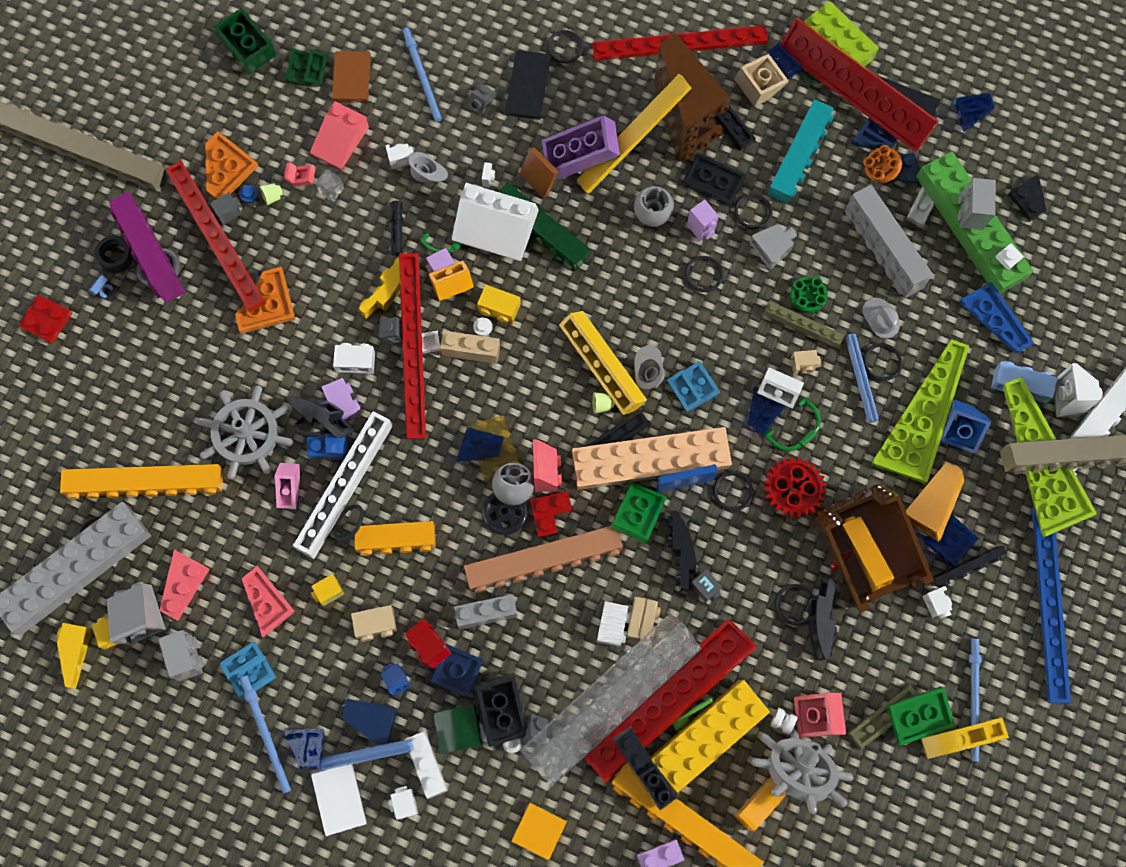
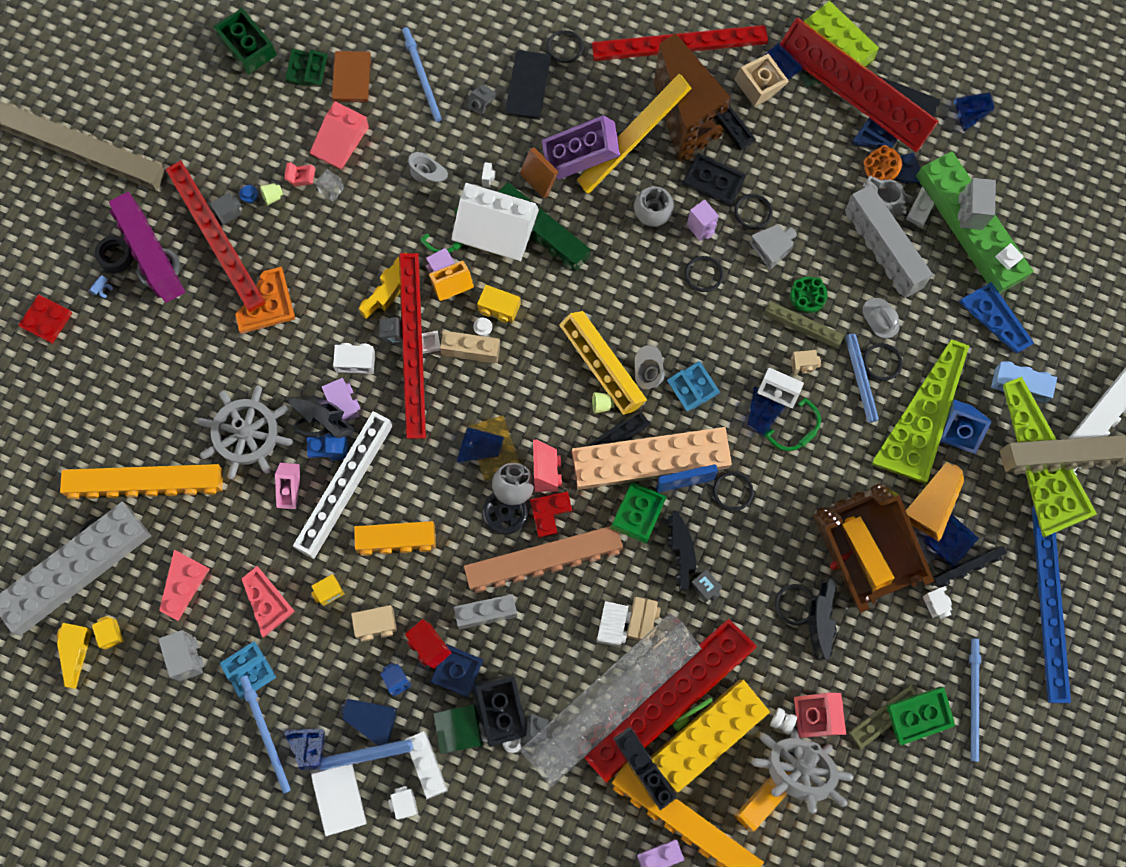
light grey slope [107,582,166,645] -> none
orange plate [205,131,259,199] -> none
black tyre [333,504,364,542] -> none
white brick [385,143,414,170] -> none
black pin [389,201,404,256] -> none
light orange tile [512,803,567,860] -> none
red gear [763,457,827,519] -> none
teal brick [768,99,834,204] -> none
yellow slope [921,718,1009,759] -> none
black wing [1008,174,1047,222] -> none
white slope [1054,363,1102,417] -> none
none -> light grey piece [863,176,911,219]

